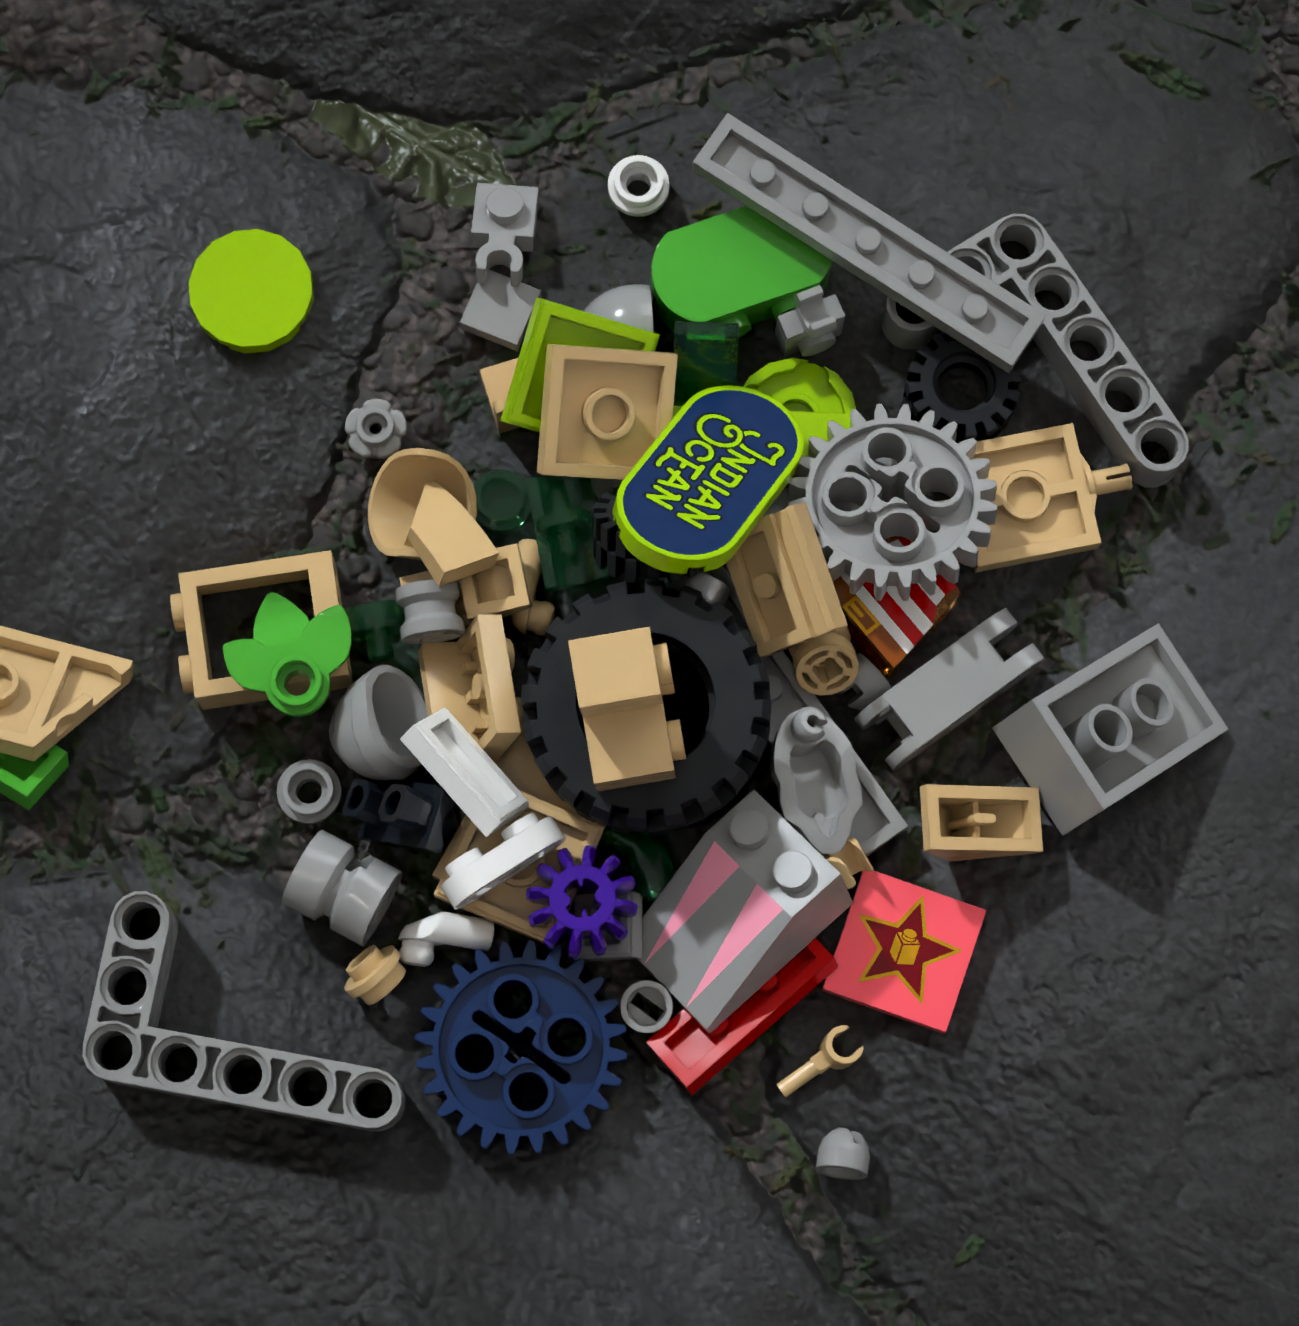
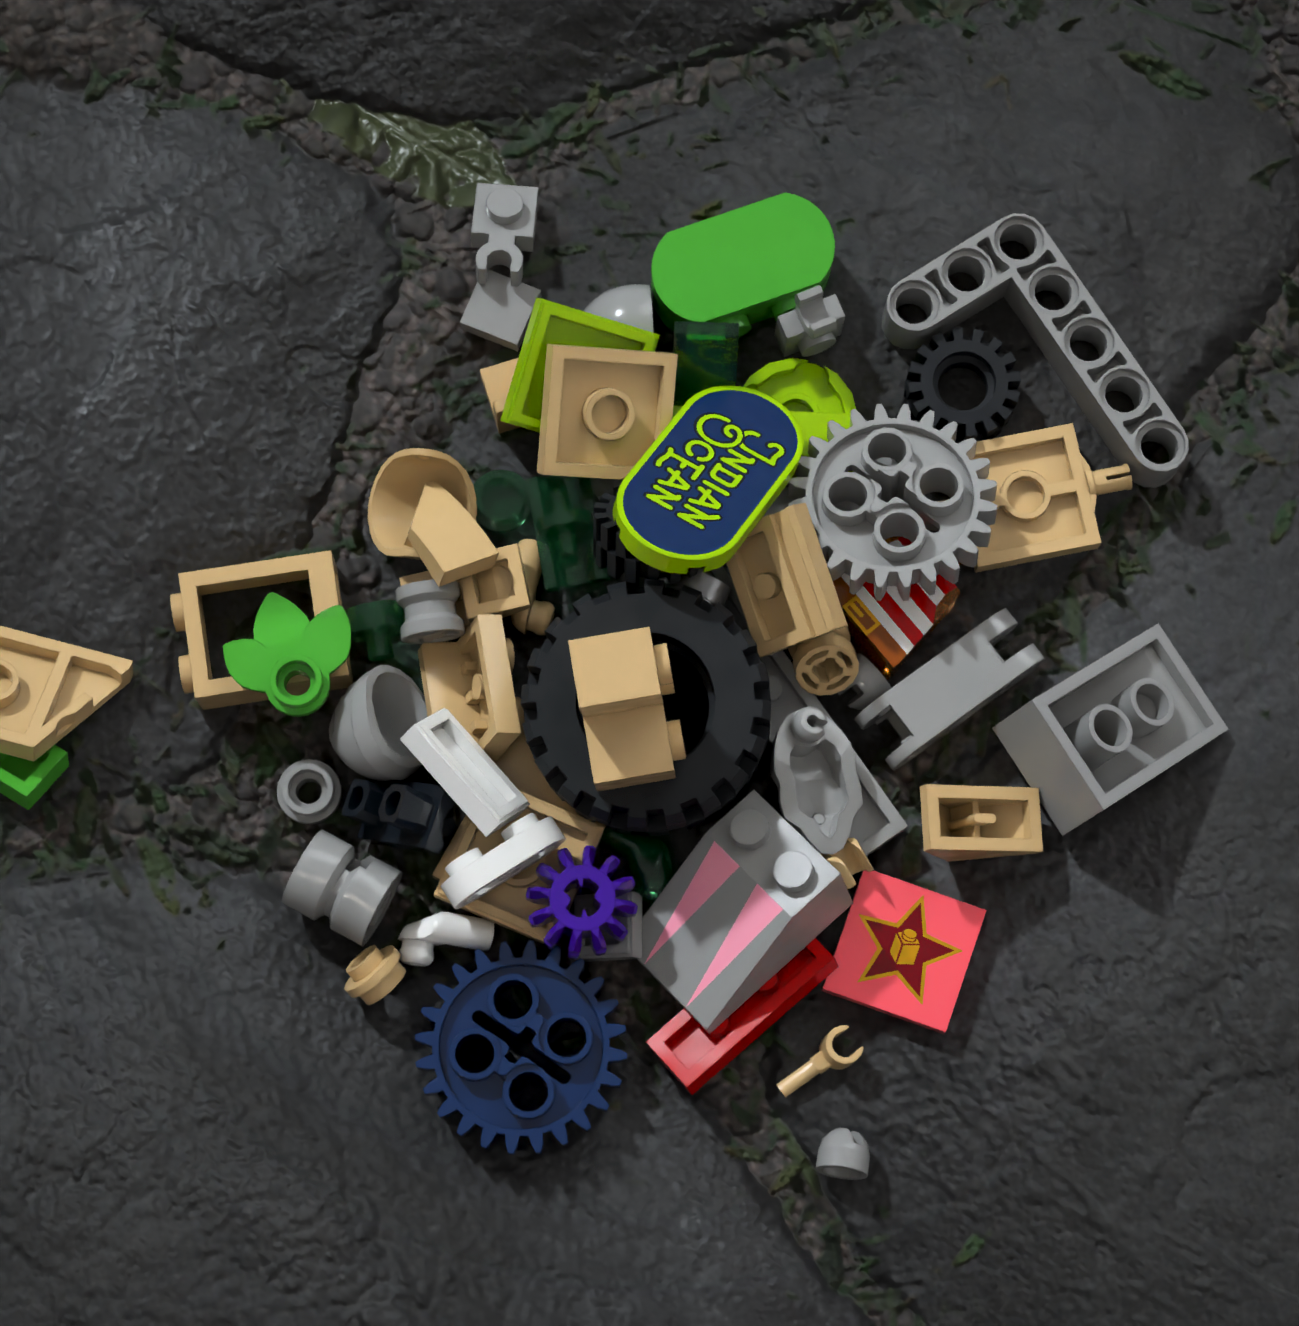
light grey beam [82,891,406,1131] -> none
lime tile [189,229,314,353] -> none
light grey plate [345,399,407,459] -> none
white plate [608,155,669,217] -> none
light grey hinge [620,980,673,1033] -> none
light grey plate [692,113,1046,373] -> none

